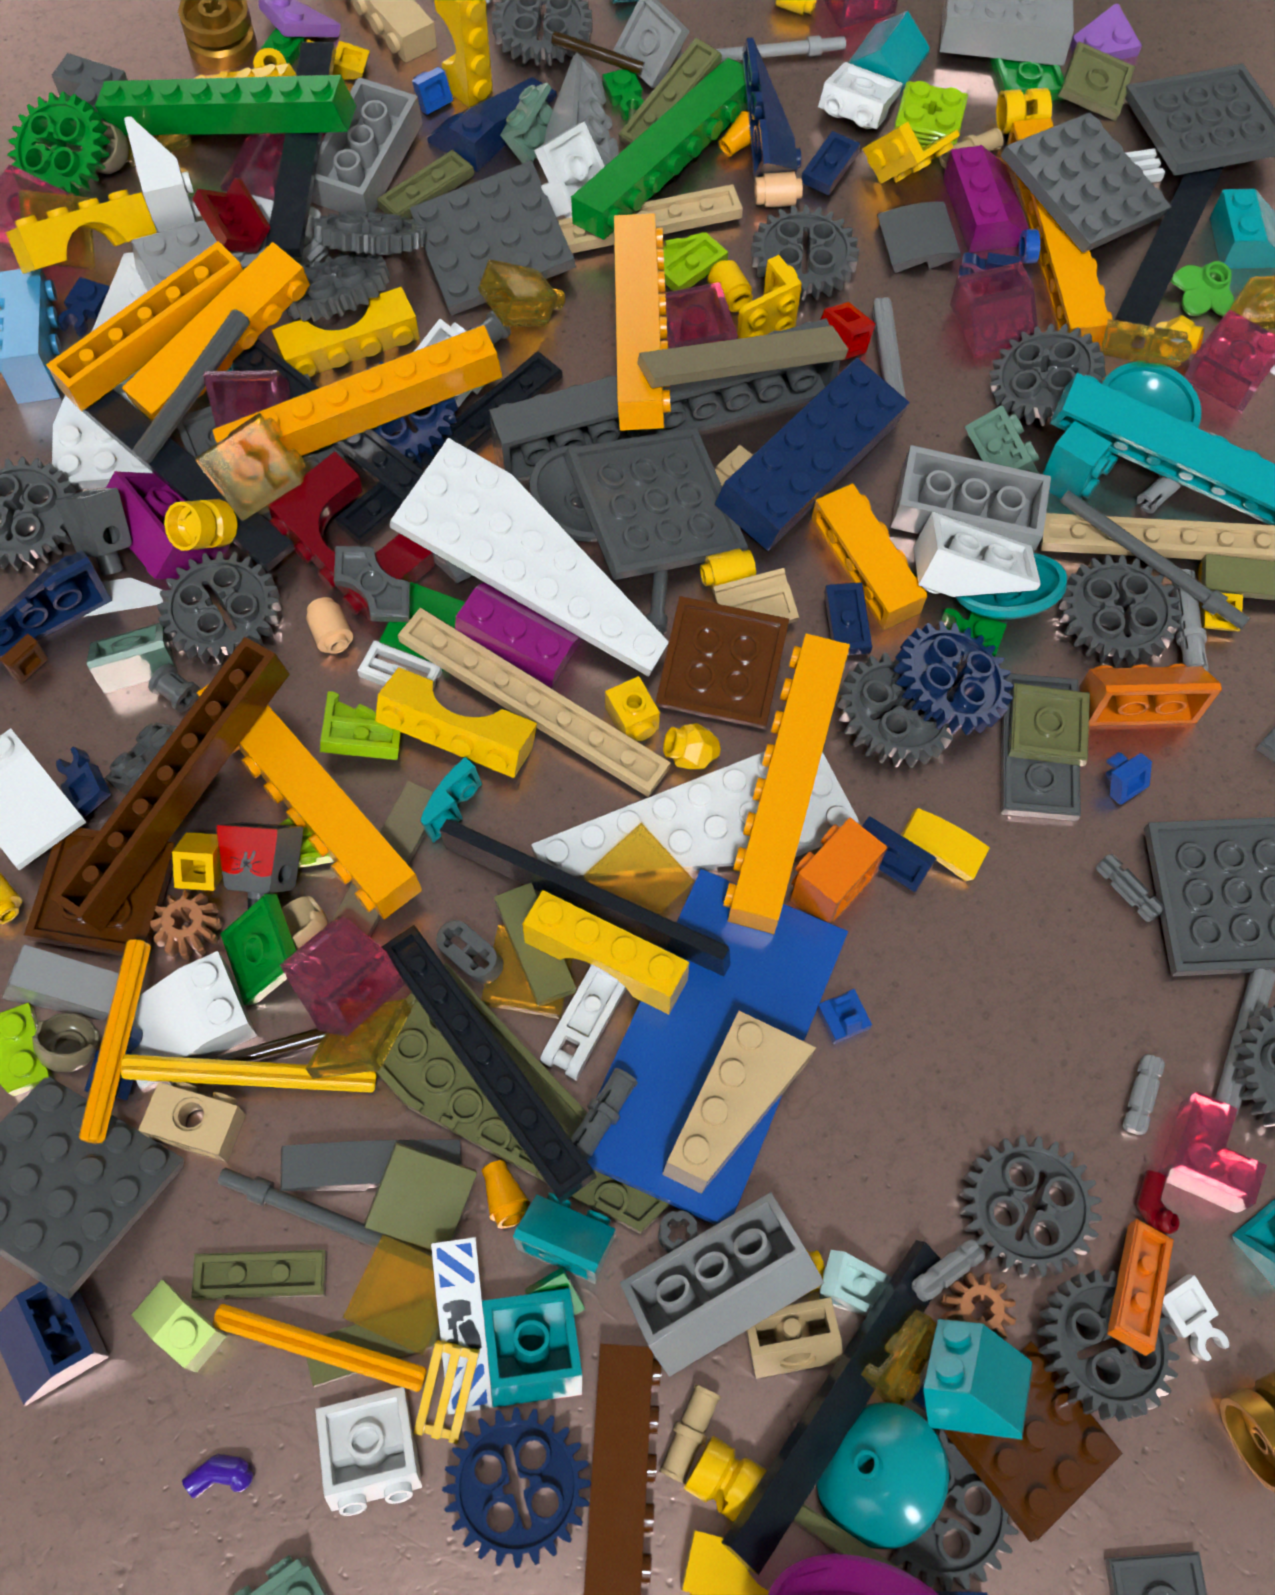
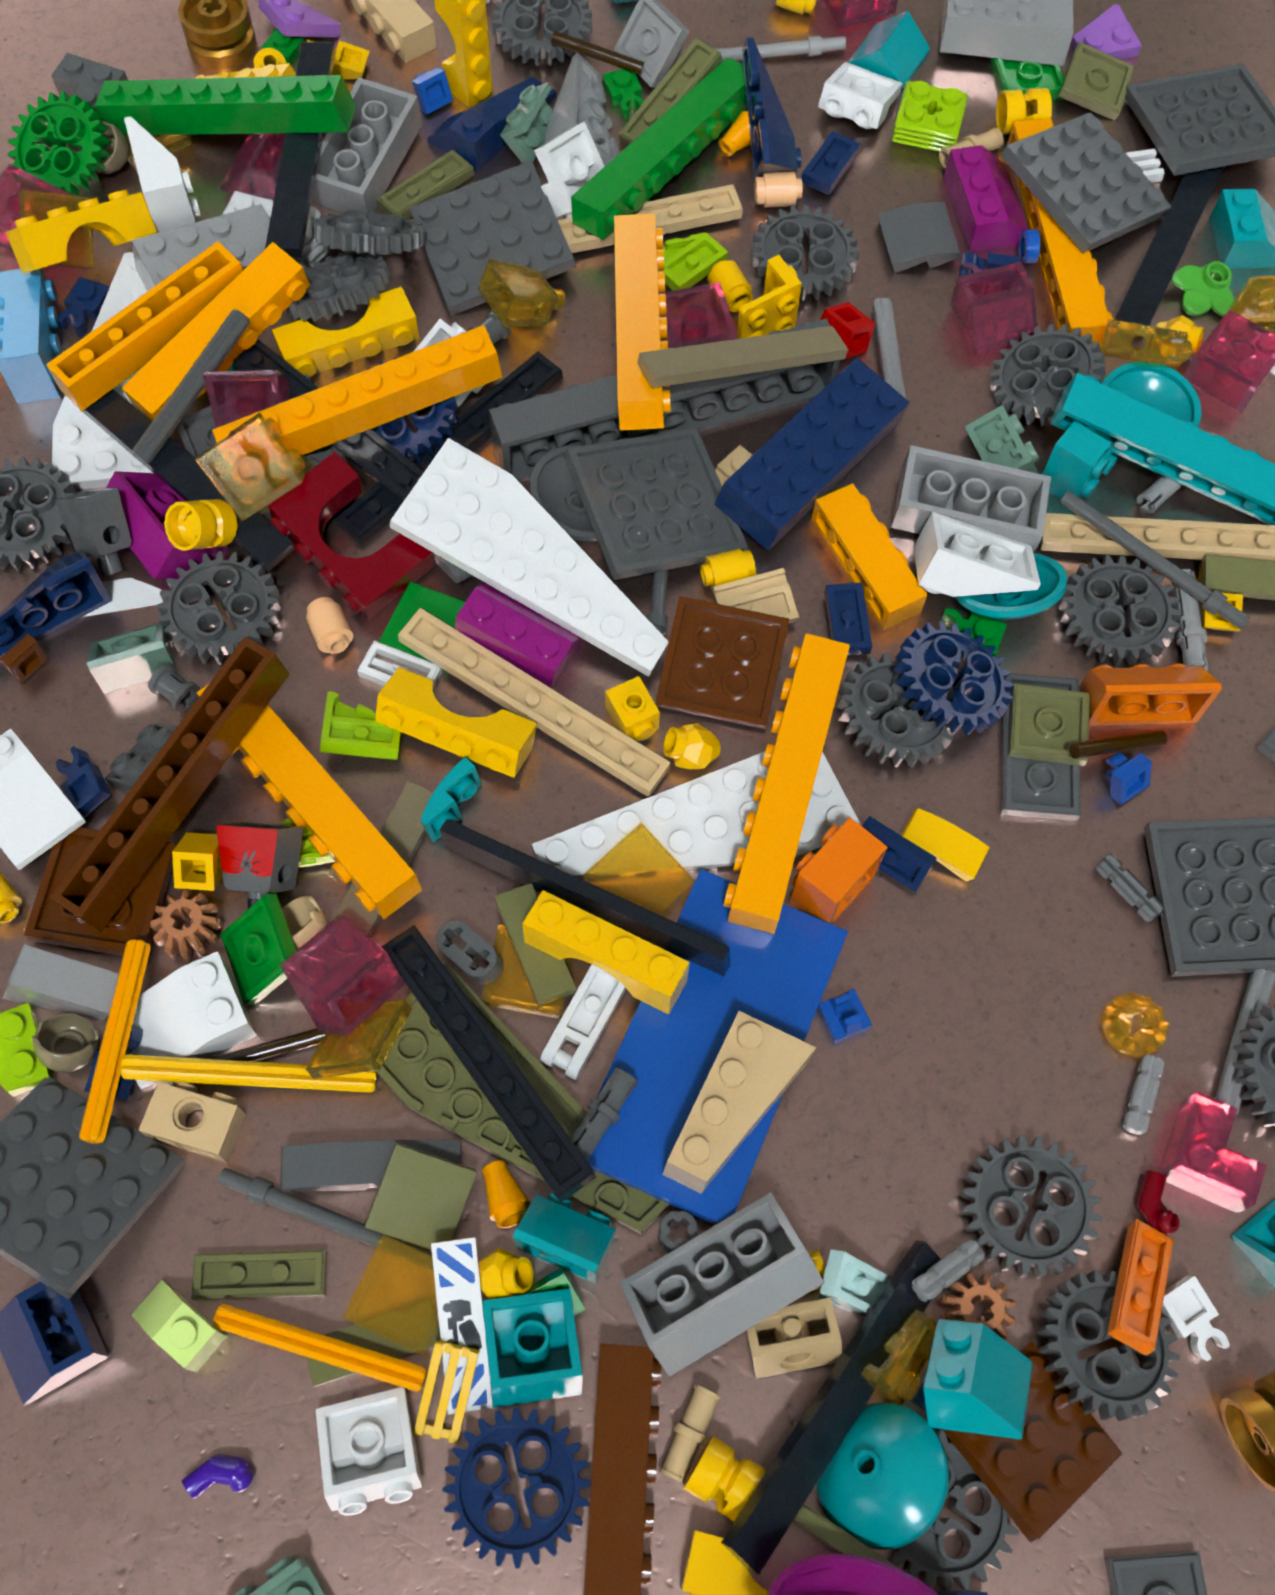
dark red bracket [192,178,270,253] -> none
dark grey tile [334,546,411,622] -> none
yellow bracket [862,122,960,184] -> none
none -> yellow rock [478,1248,533,1300]
none -> dark brown bar [1069,730,1167,759]
none -> clear yellow gear [1102,991,1170,1057]

